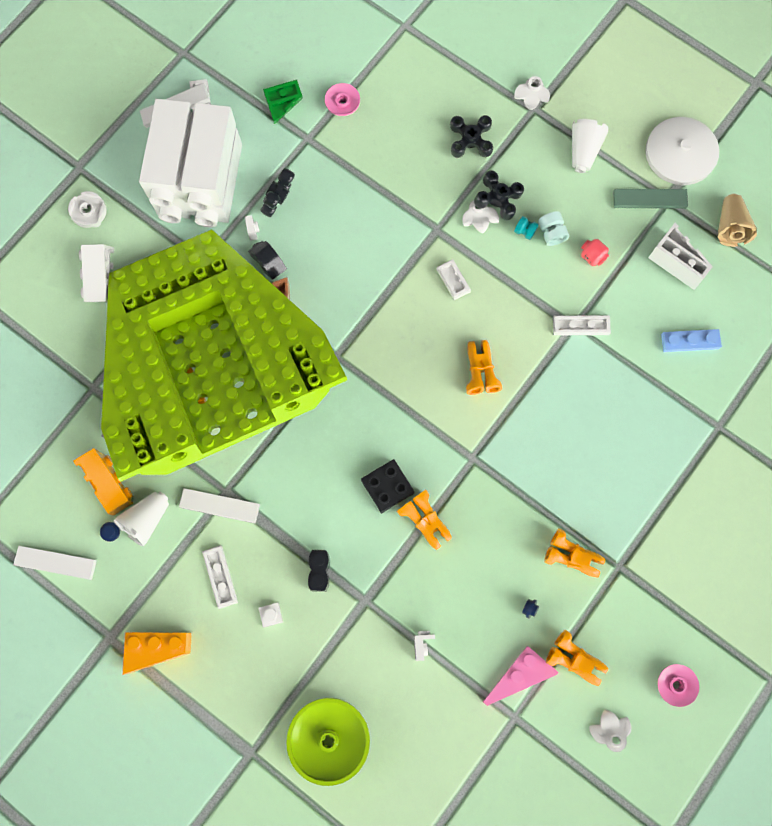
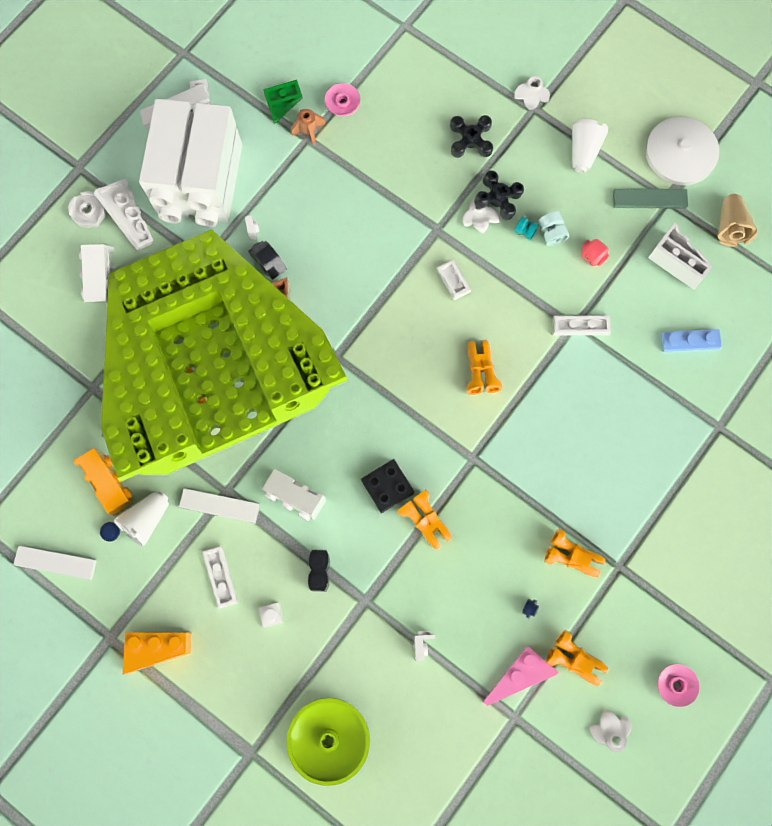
black gear [260,168,295,217] -> none
none -> white wing [94,179,154,251]
none -> white wedge [262,469,326,521]
none -> nougat brick [290,109,325,144]

